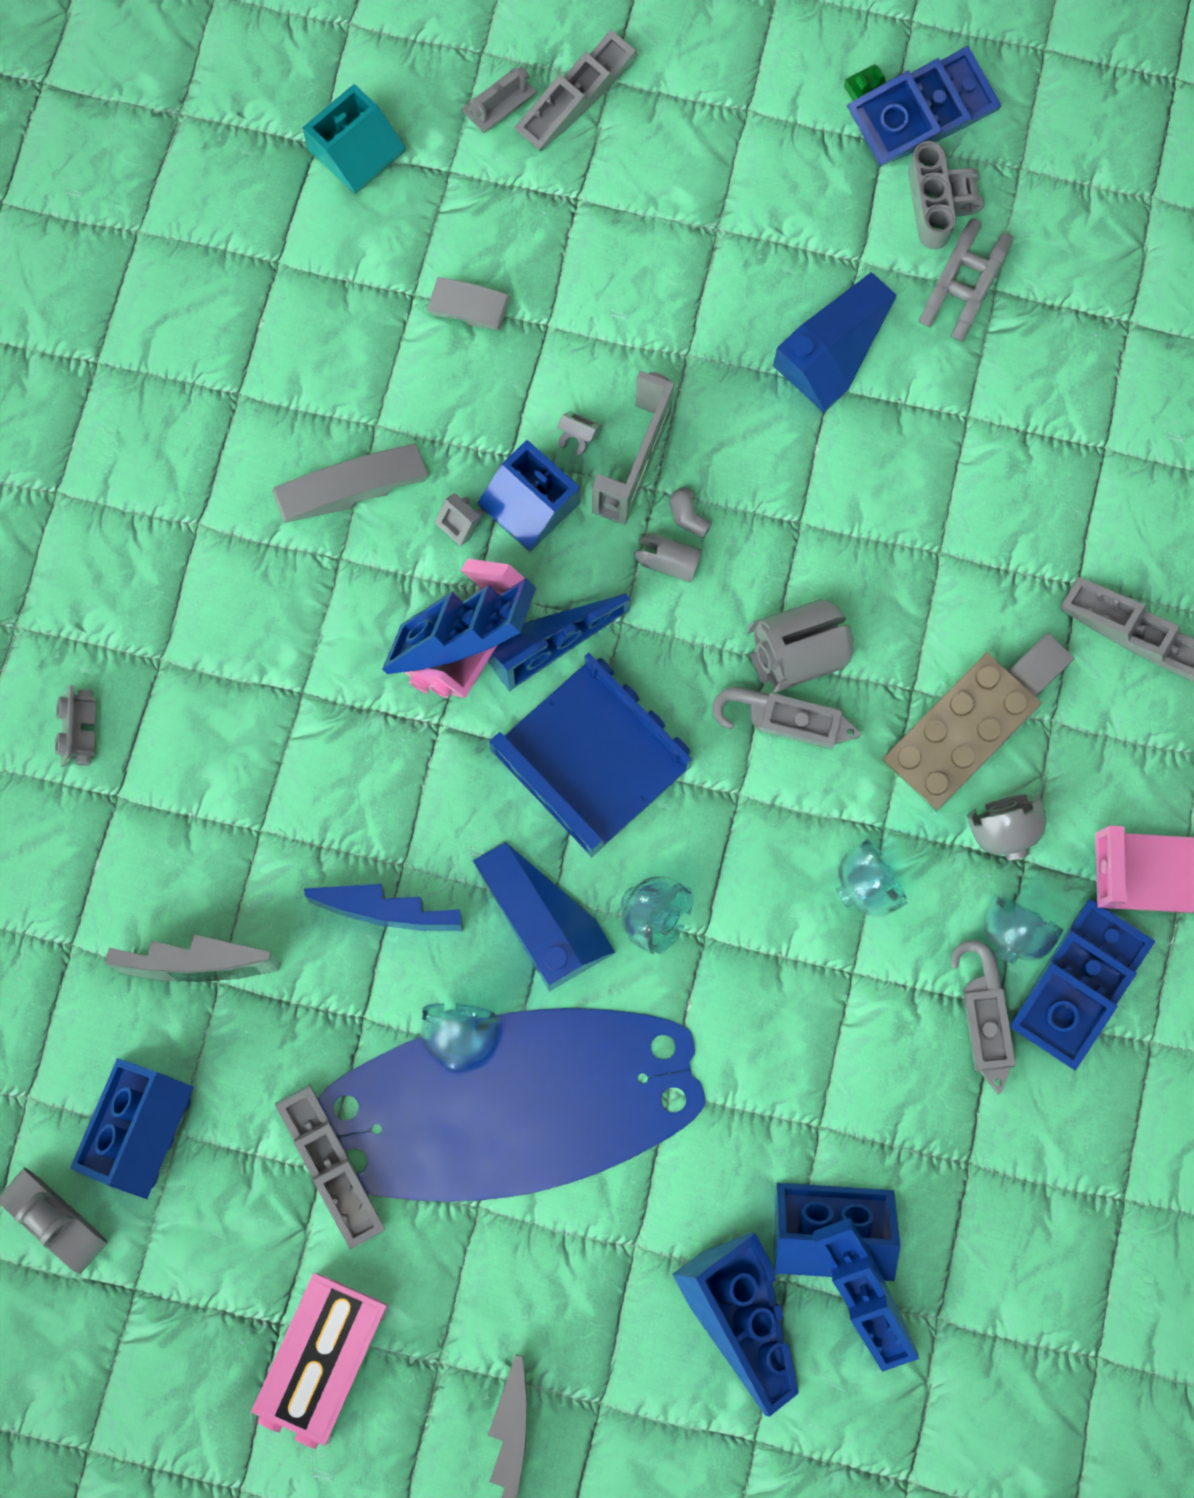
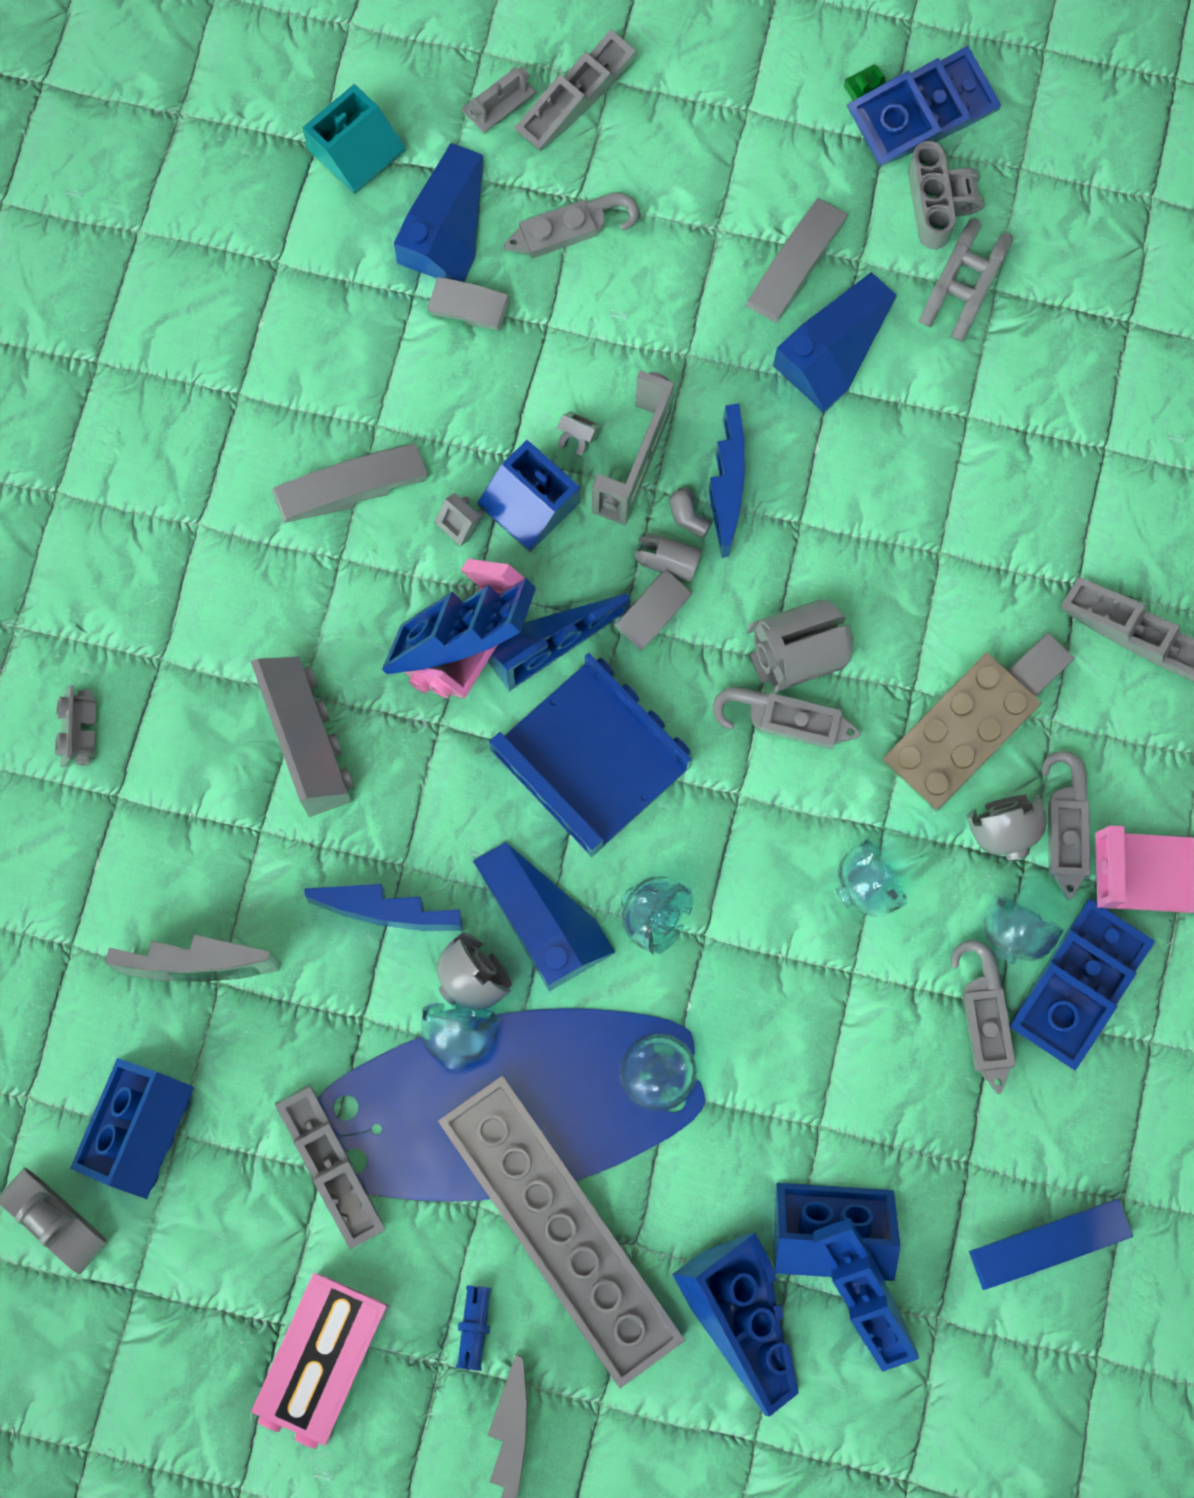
none -> light grey slope [250,657,355,817]
none -> blue wedge [394,143,483,282]
none -> light grey cylinder [437,932,512,1010]
none -> light grey plate [438,1075,685,1388]
none -> blue pin [456,1285,492,1371]
none -> light grey plate [504,193,639,259]
none -> light grey slope [614,569,692,650]
none -> clear light blue cylinder [620,1033,697,1112]
none -> blue slope [708,403,745,558]
none -> light grey slope [746,198,848,323]
none -> blue slope [969,1199,1133,1290]
none -> light grey plate [1042,751,1090,901]

